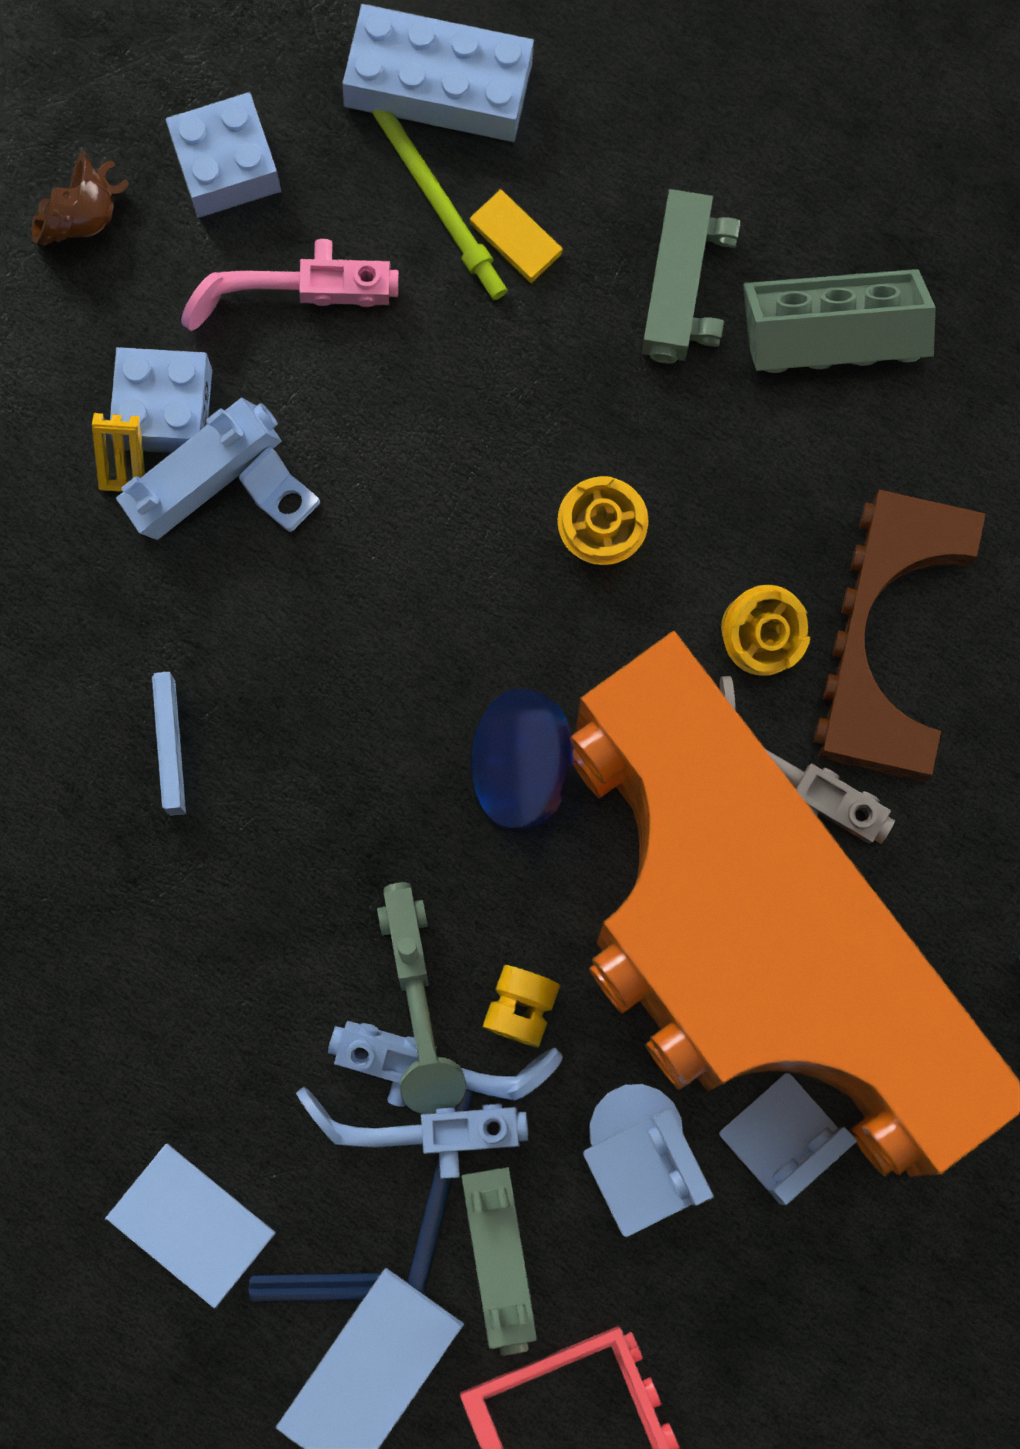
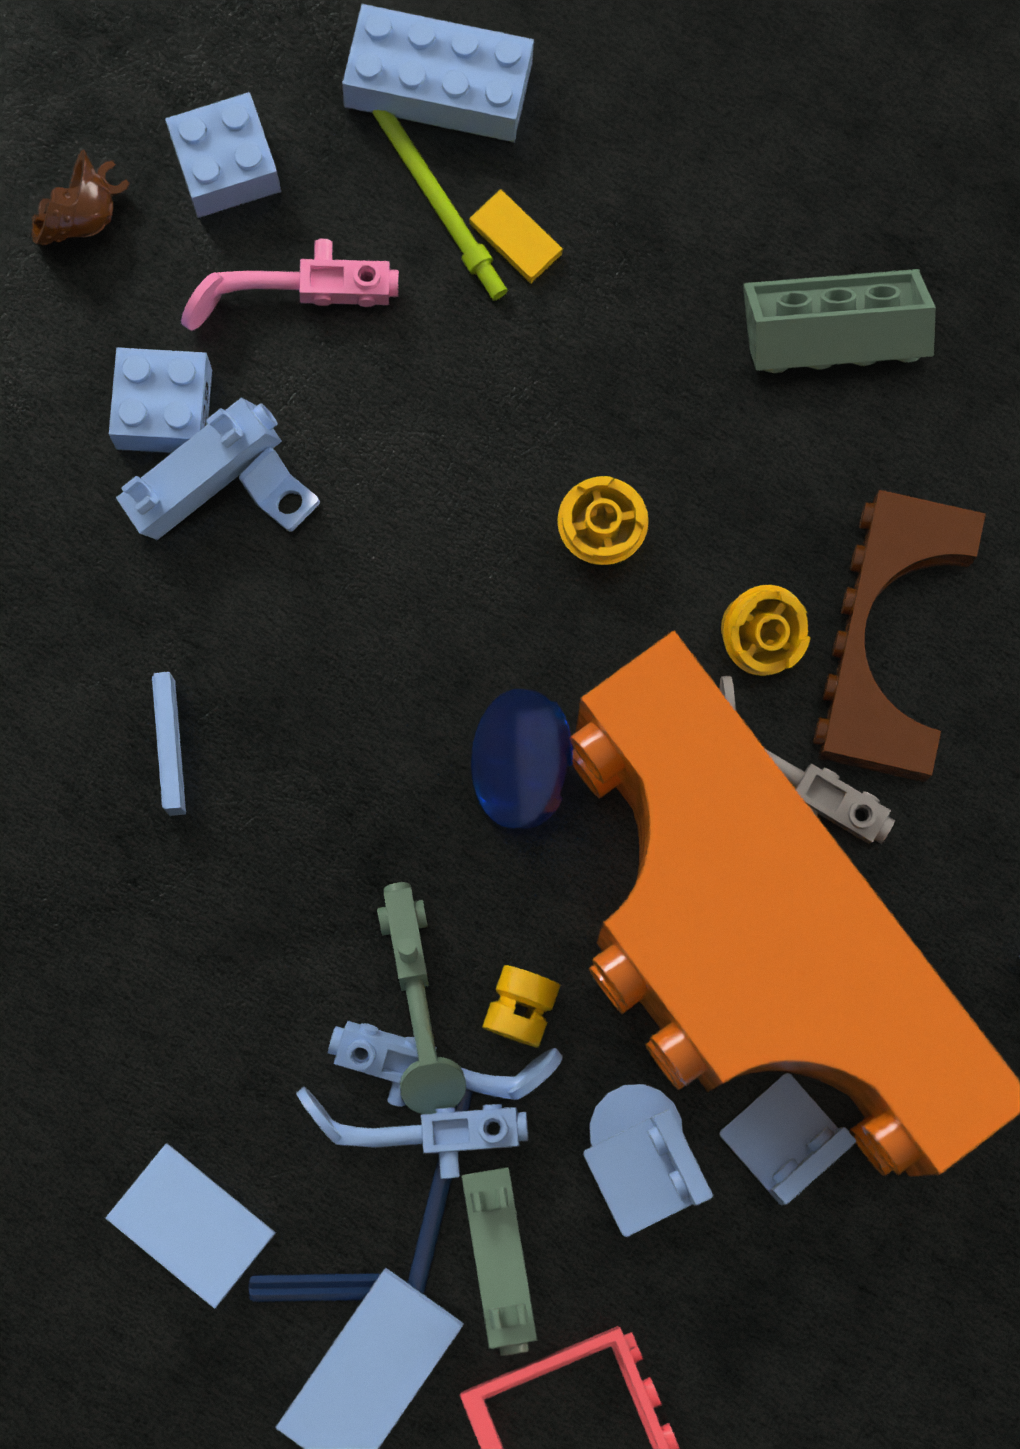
yellow tile [92,413,145,492] -> none
sand green brick [642,189,740,363] -> none

